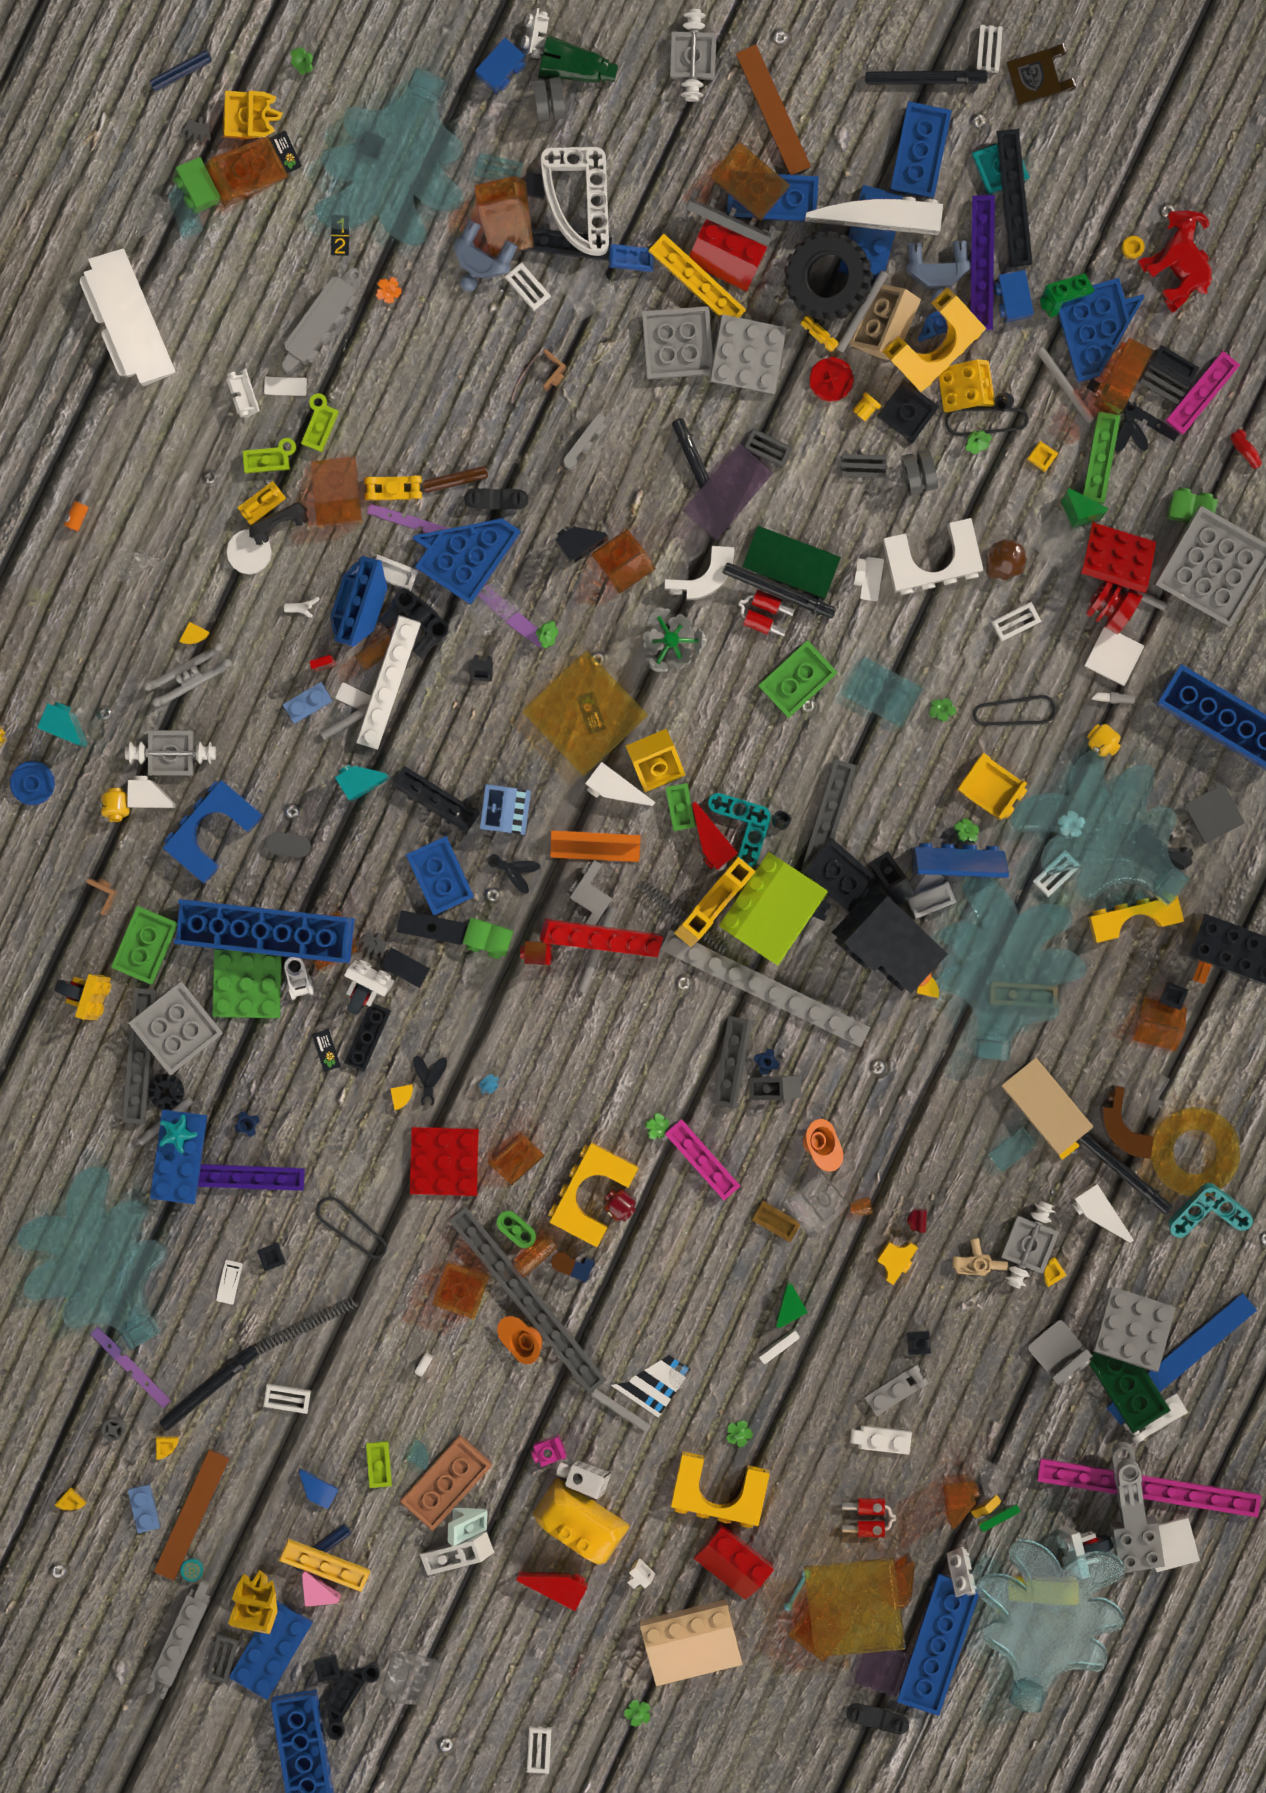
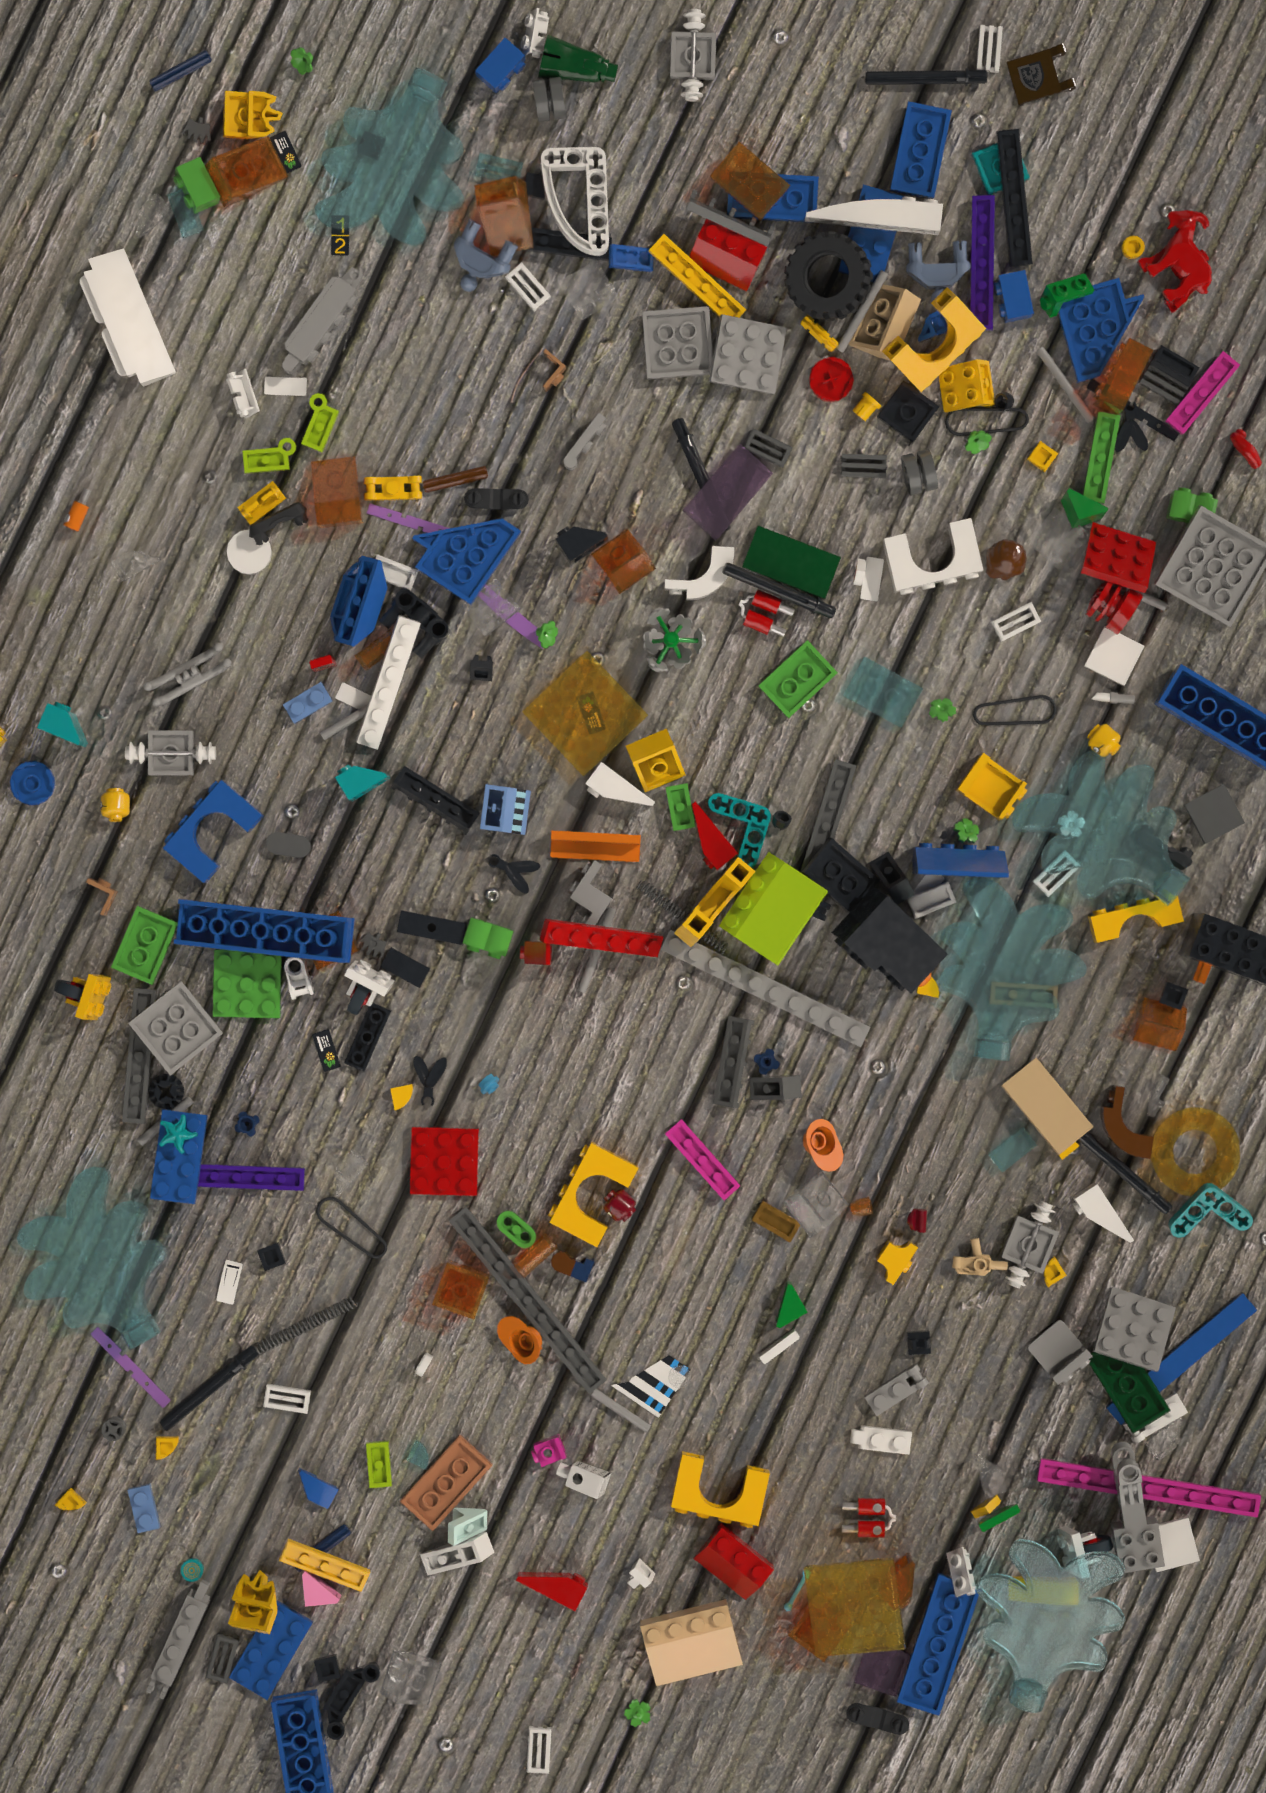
white slope [128,776,176,808] -> none
dark orange tile [154,1449,230,1581] -> none
yellow tile [179,622,210,644] -> none
white bar [284,597,319,618] -> none
orange plant [375,276,402,304] -> none
blue plate [406,836,475,915] -> none
clear orange slope [488,1130,545,1185] -> none
yellow hips [532,1478,629,1565] -> none
bright green plant [645,1112,669,1140] -> none
bright green plant [726,1420,753,1448] -> none
dark orange tile [736,44,811,175] -> none
clear orange slope [942,1473,979,1529] -> none

